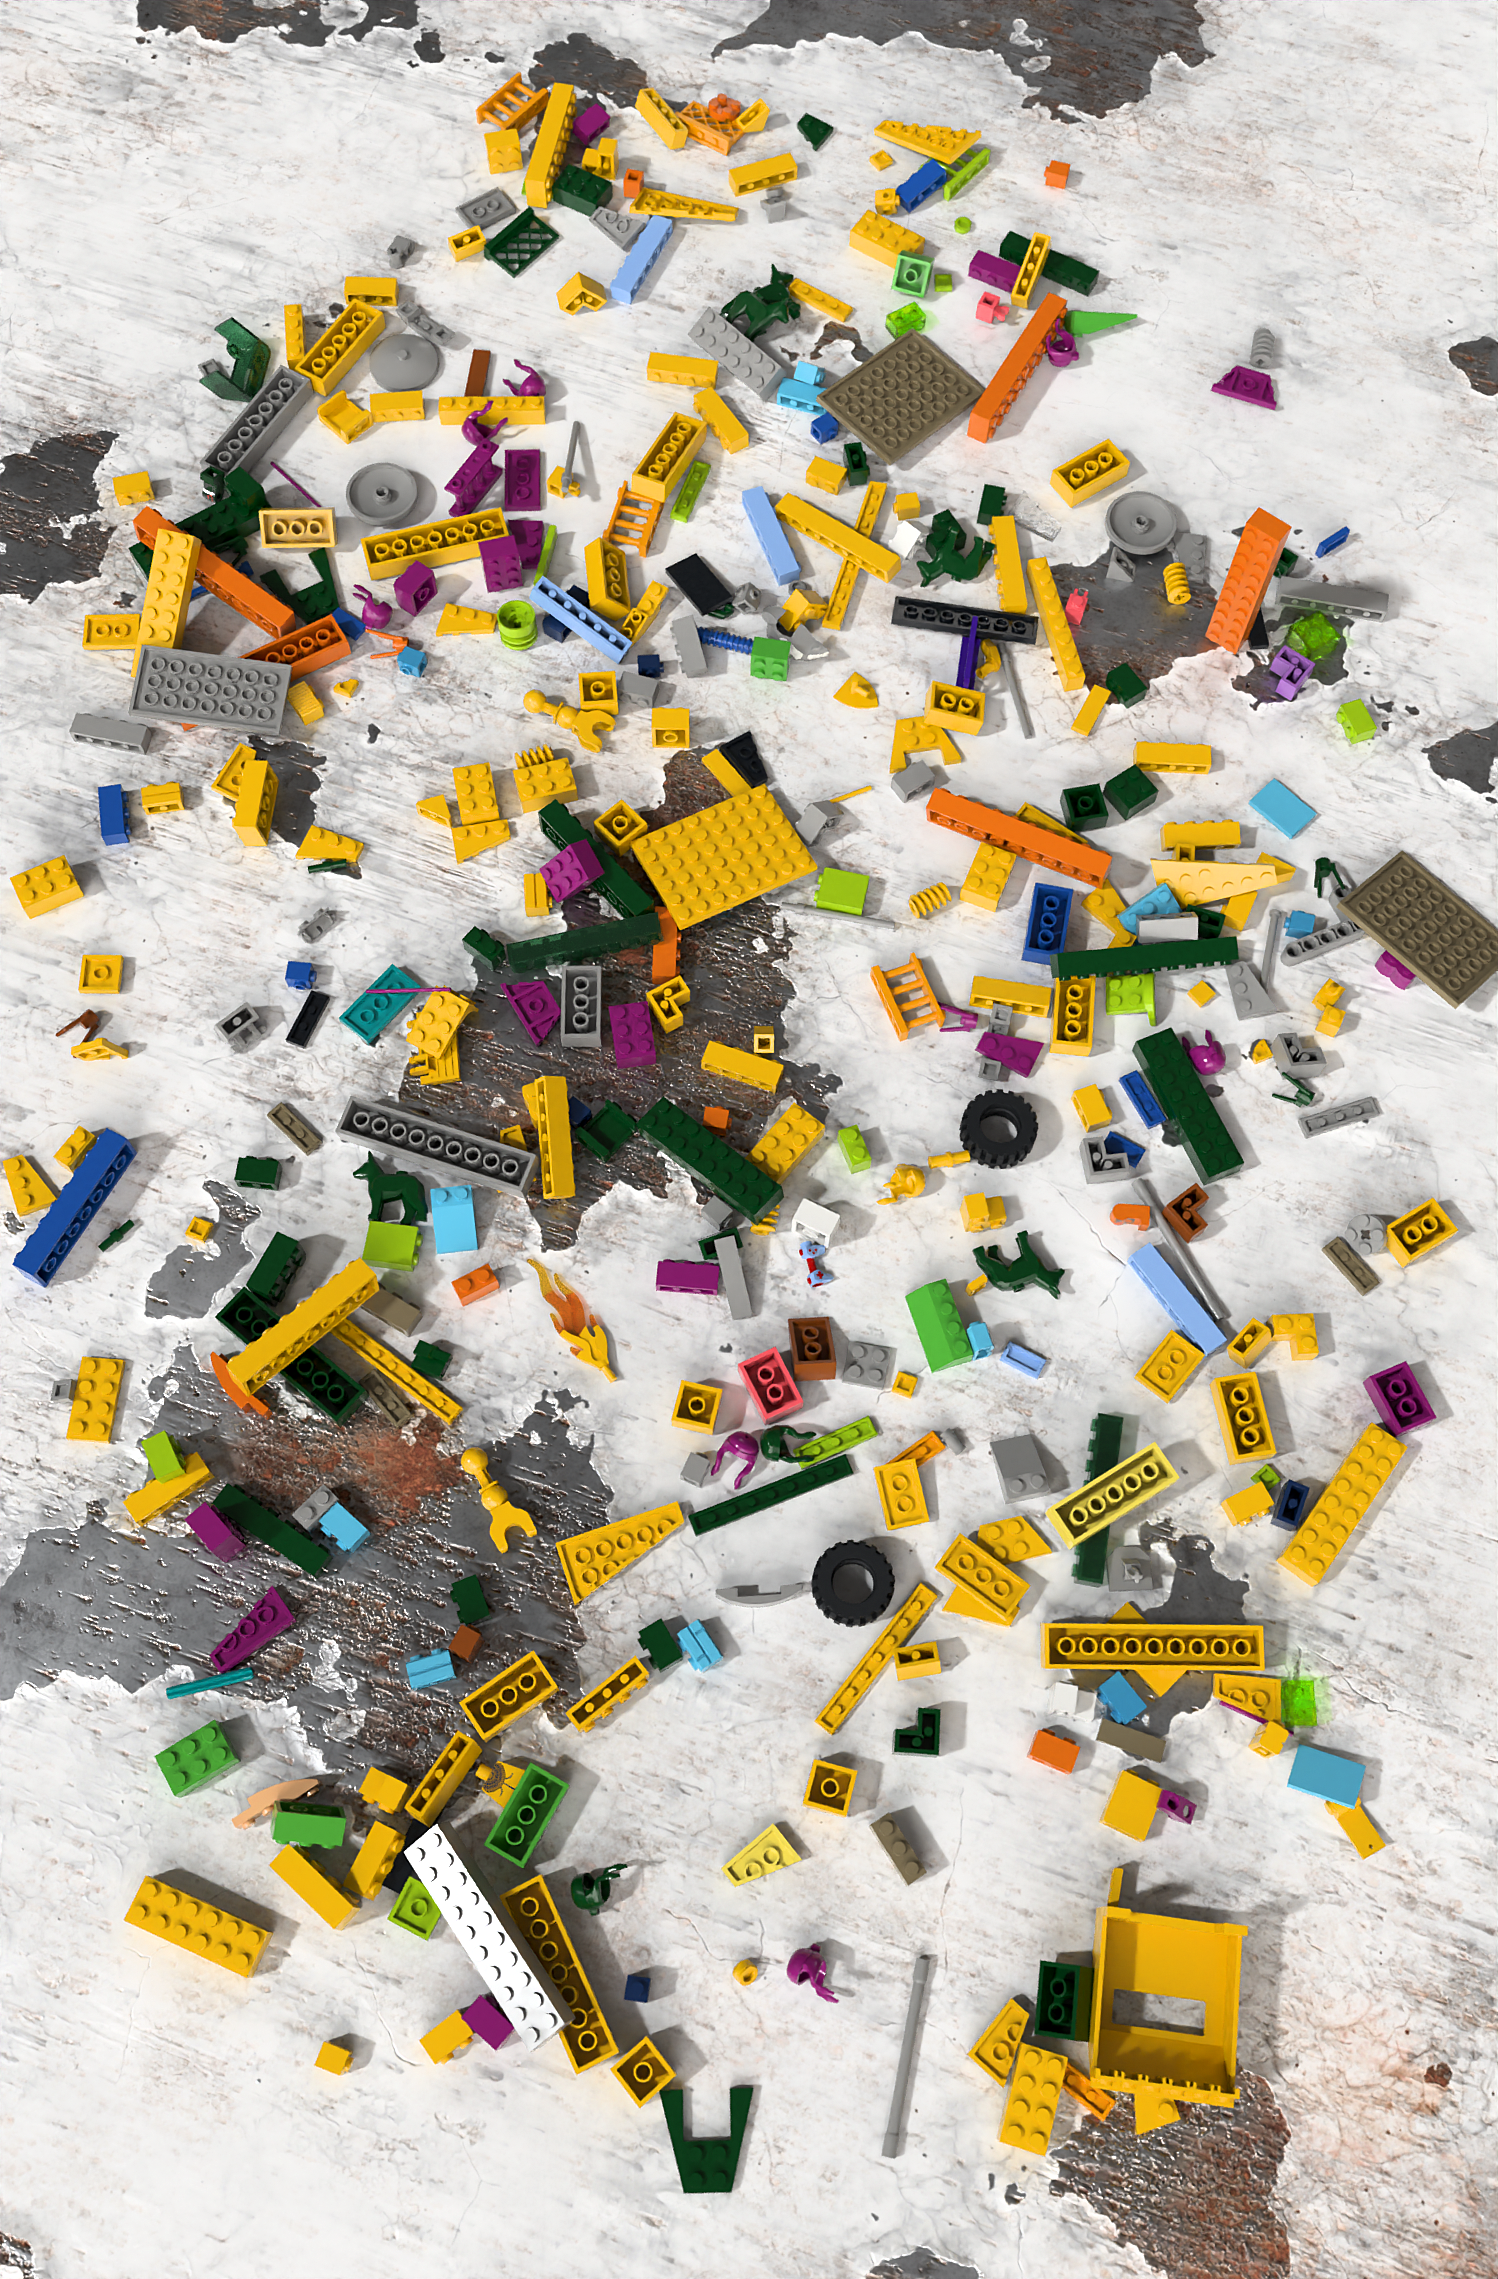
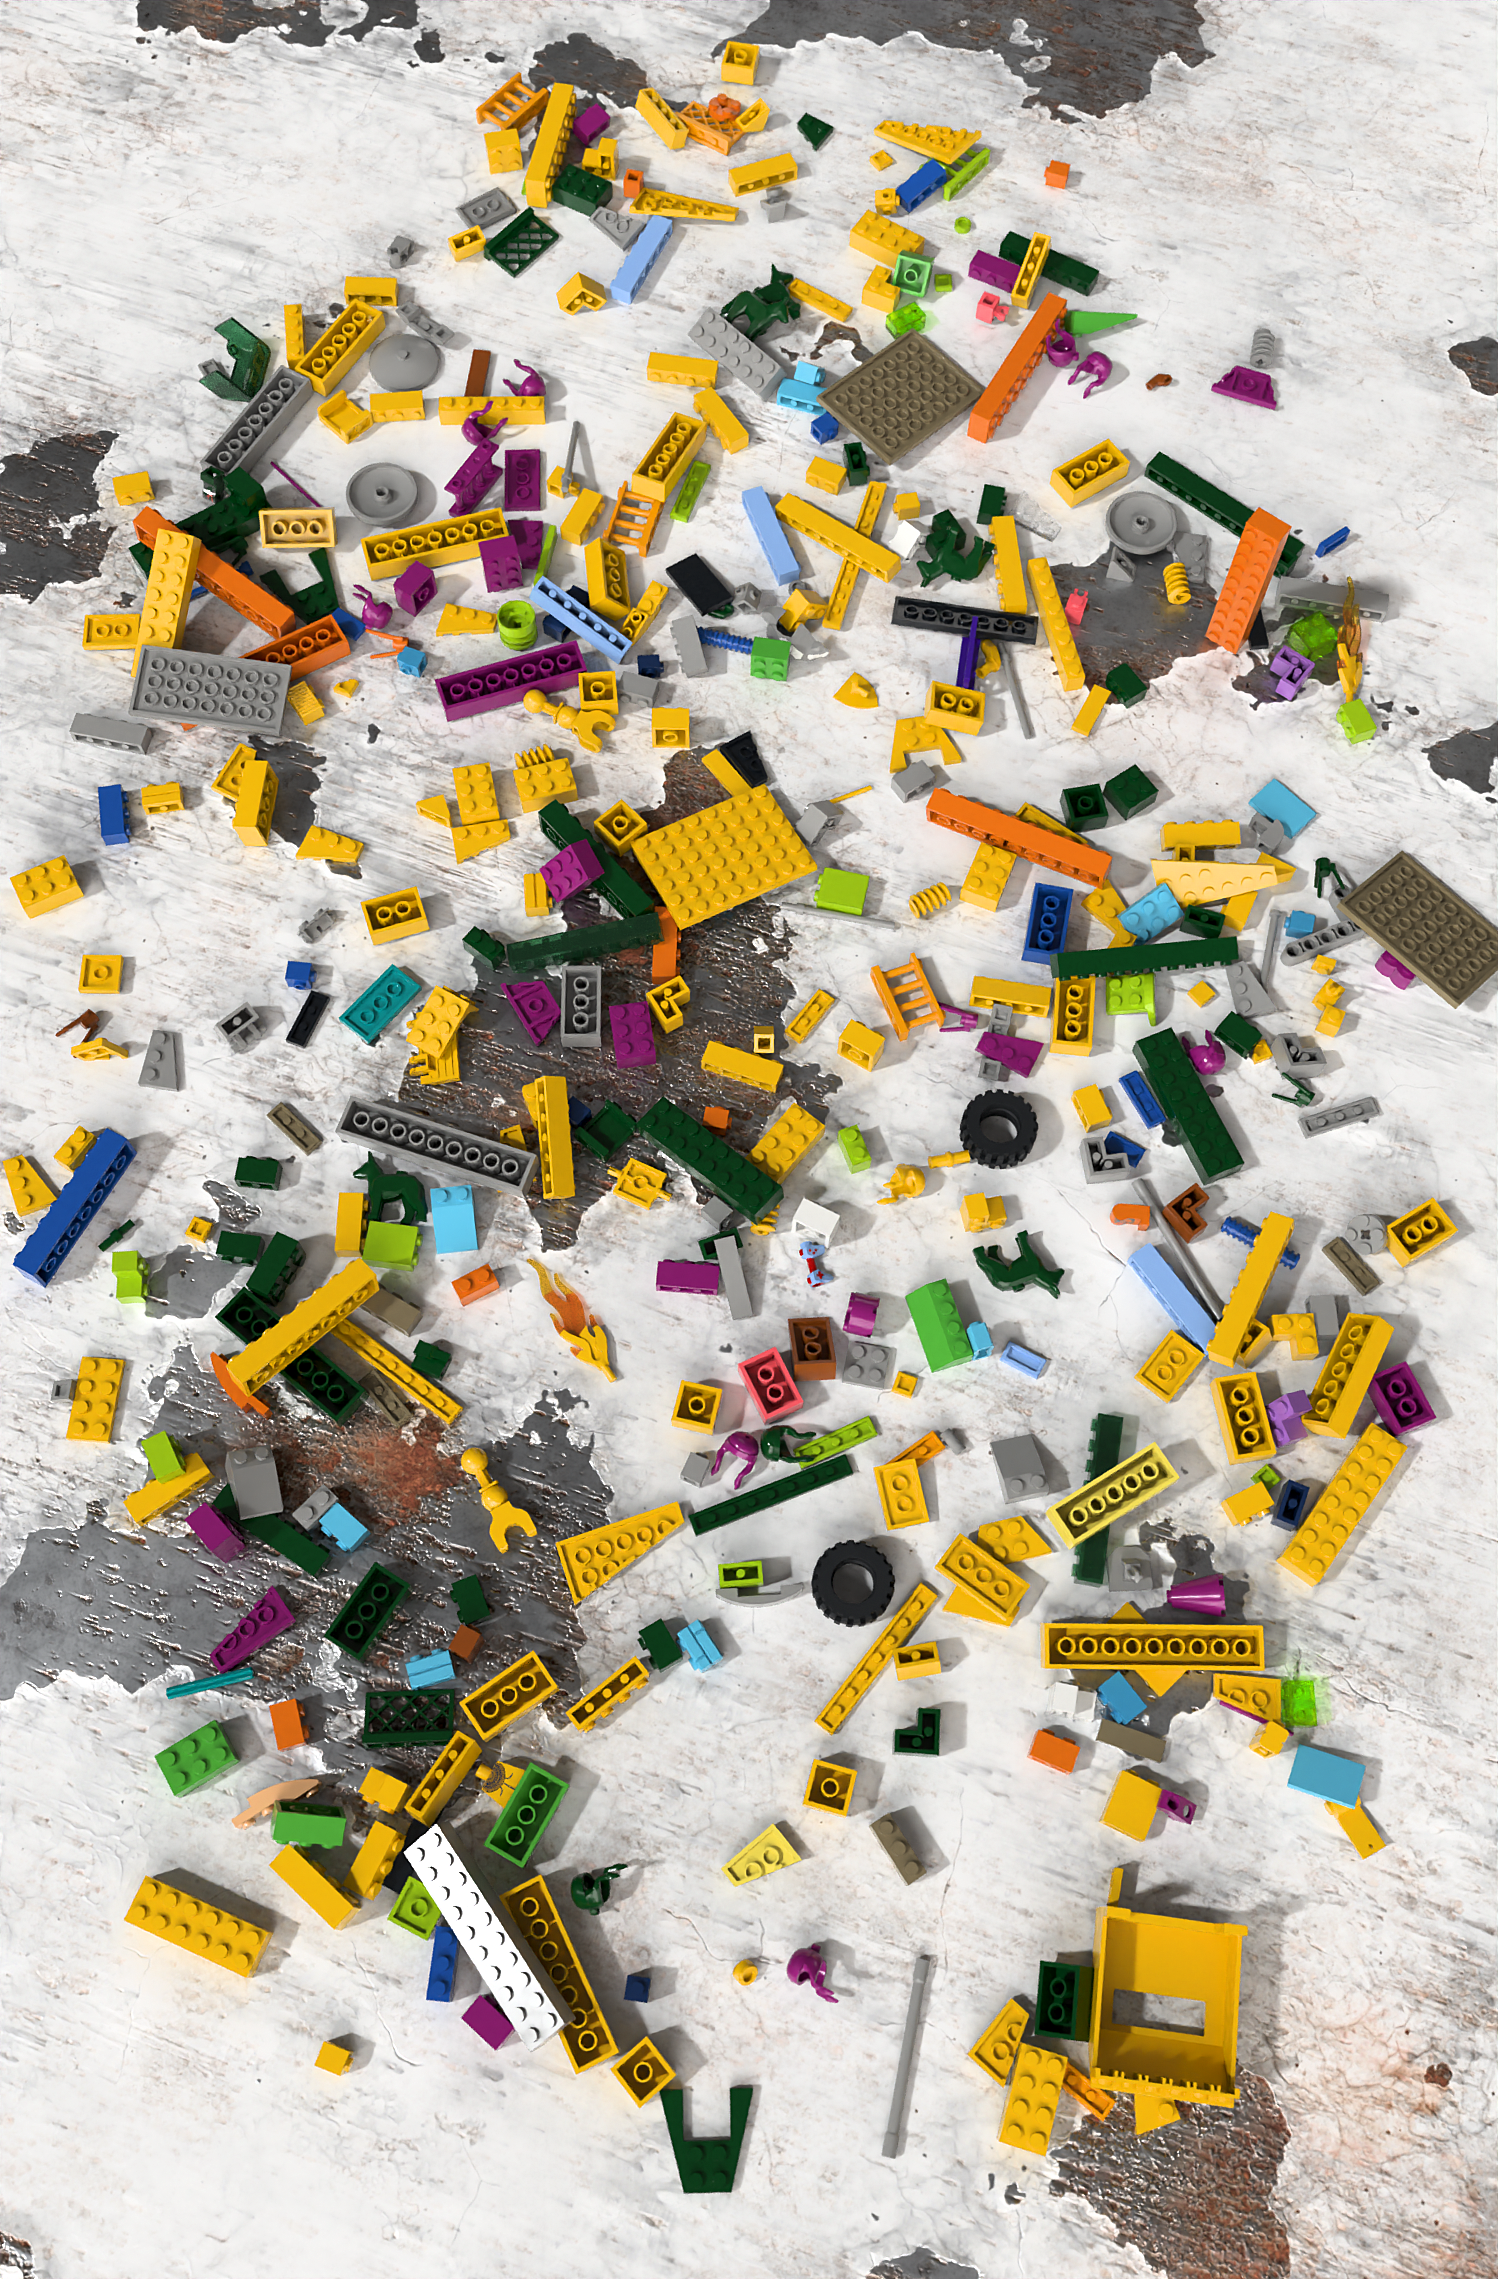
dark green bar [308,859,347,874] -> none
magenta piece [366,987,451,993] -> none
yellow brick [419,2009,476,2065] -> none
yellow tile [965,1274,988,1296] -> none
yellow brick [1133,741,1212,774] -> none
brick [1136,912,1198,945] -> none
none -> lime brick [112,1251,151,1304]
none -> light grey wing [138,1030,179,1092]
none -> dark green brick [215,1230,265,1267]
none -> light grey slope [225,1445,283,1520]
none -> orange brick [269,1698,310,1752]
none -> dark green brick [323,1562,414,1663]
none -> yellow brick [334,1192,370,1257]
none -> yellow brick [360,886,430,945]
none -> dark green fence [362,1689,455,1749]
none -> blue brick [426,1926,460,2002]
none -> magenta brick [435,640,588,722]
none -> yellow brick [560,488,605,546]
none -> yellow plate [607,1158,672,1211]
none -> lime brick [718,1560,763,1589]
none -> yellow brick [721,41,760,85]
none -> yellow tile [784,988,835,1044]
none -> yellow brick [837,1019,885,1072]
none -> magenta brick [843,1292,880,1338]
none -> yellow brick [862,265,901,315]
none -> magenta hair [1068,351,1113,399]
none -> dark green brick [1144,451,1305,557]
none -> dark orange arm [1146,374,1172,390]
none -> magenta cone [1167,1573,1226,1617]
none -> yellow brick [1206,1211,1294,1368]
none -> dark green brick [1213,1011,1263,1058]
none -> blue piece [1221,1216,1300,1270]
none -> light grey brick [1249,812,1284,856]
none -> medium lavender brick [1265,1390,1313,1448]
none -> yellow brick [1300,1313,1394,1439]
none -> light grey brick [1304,1295,1342,1341]
none -> yellow plate [1311,954,1337,975]
none -> piece [1337,576,1363,703]

